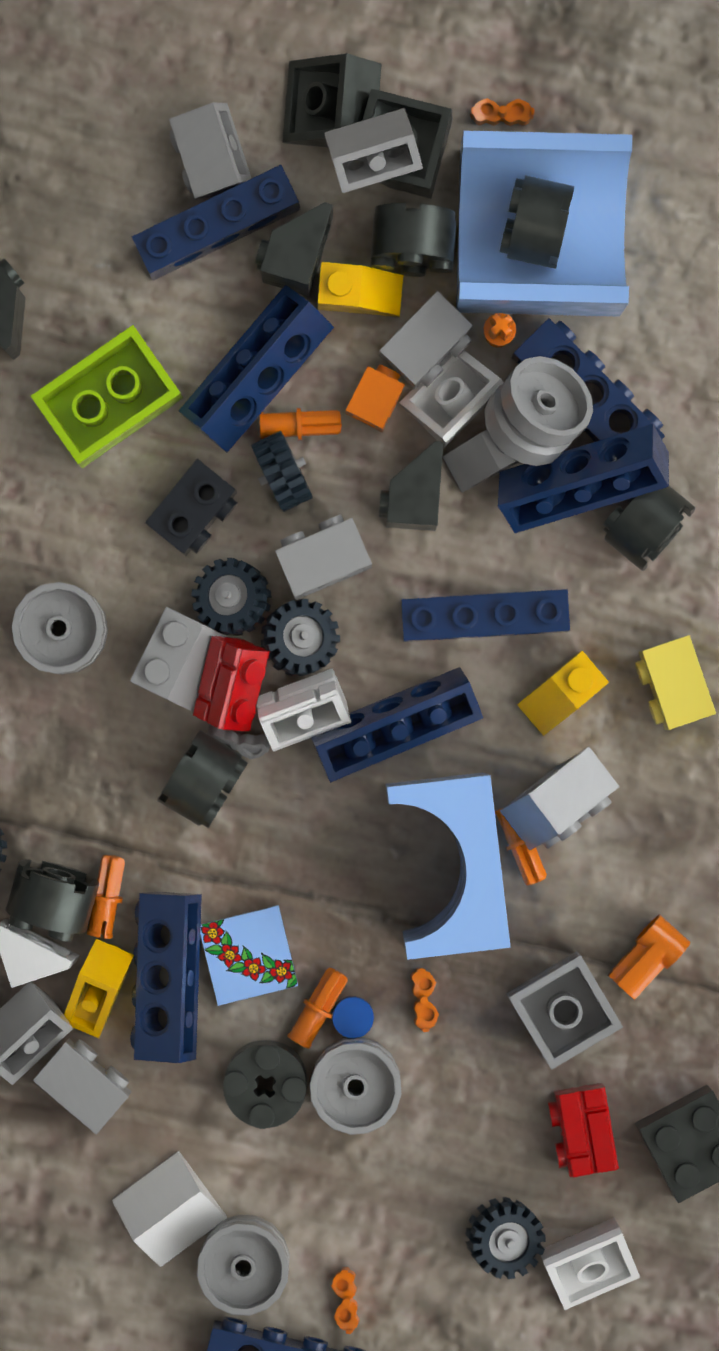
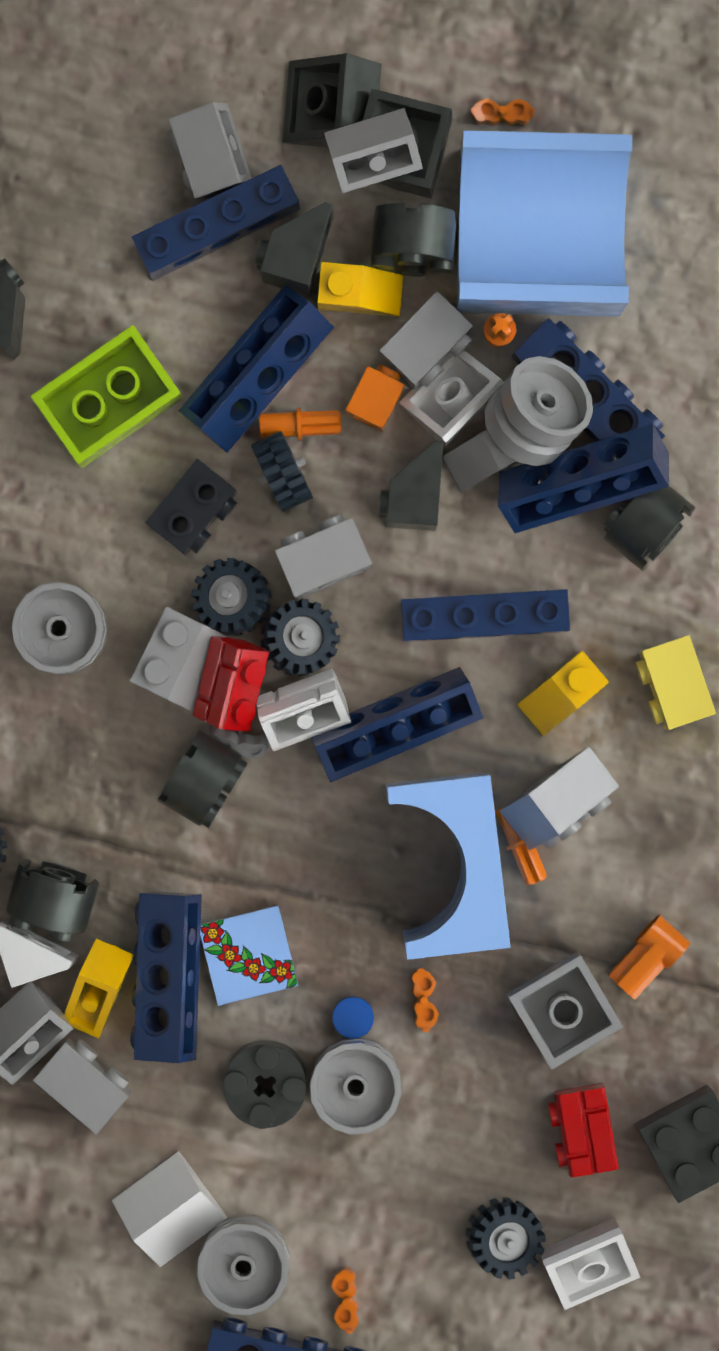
orange axle [86,855,125,939] -> none
orange axle [287,967,348,1049] -> none
pearl dark grey brick [500,175,575,269] -> none

